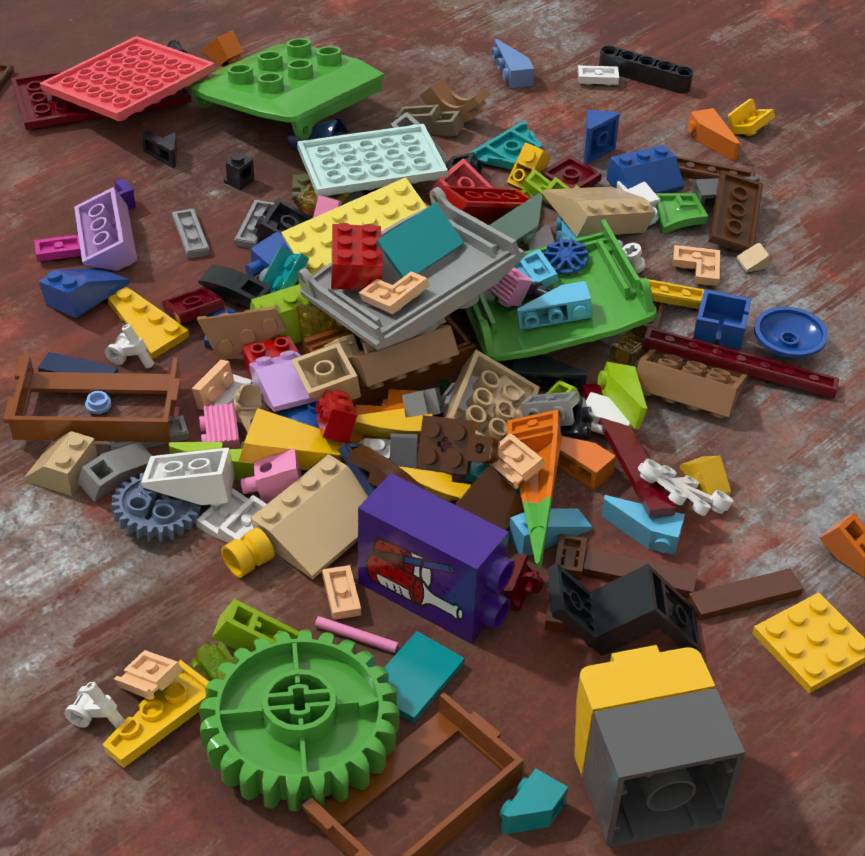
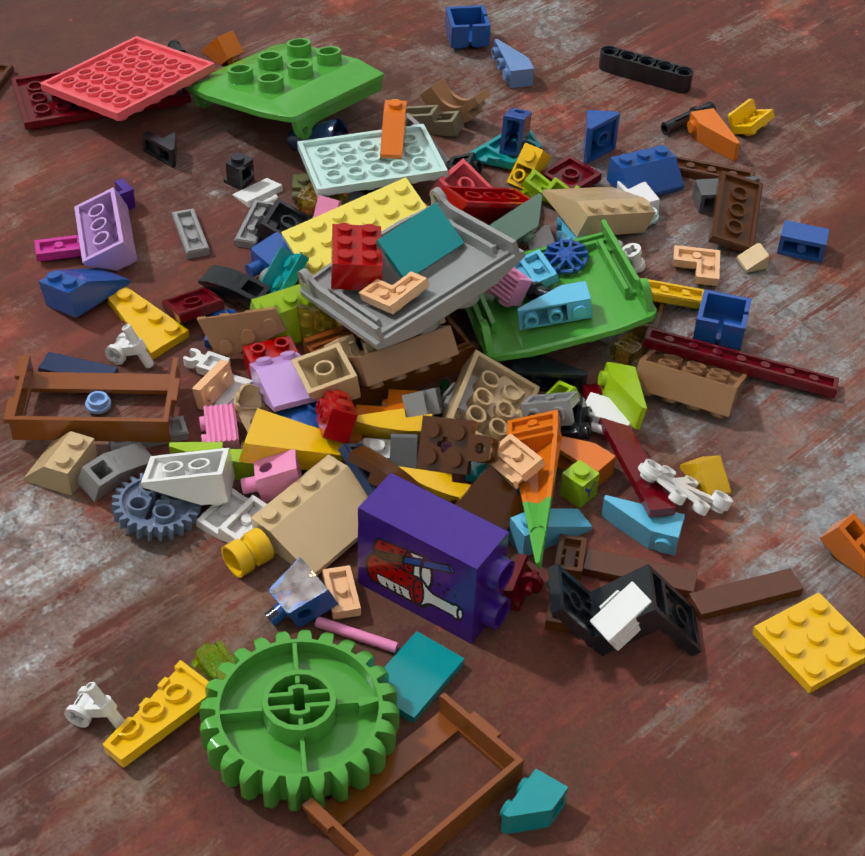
light nougat plate [114,650,183,700] -> none
lime slope [212,599,299,652] -> none
dark grey piece [574,645,745,847] -> none
white plate [577,65,619,86] -> none
bright green plate [655,193,709,234] -> none
blue dish [754,306,828,359] -> none
none -> white plate [183,348,231,376]
none -> white piece [233,178,283,207]
none -> torso [264,557,338,627]
none -> orange slope [380,99,407,159]
none -> blue piece [445,5,491,49]
none -> blue torso [499,108,532,157]
none -> lime brick [559,459,600,509]
none -> white piece [590,582,652,651]
none -> black pin [660,101,716,135]
none -> blue brick [777,220,830,263]

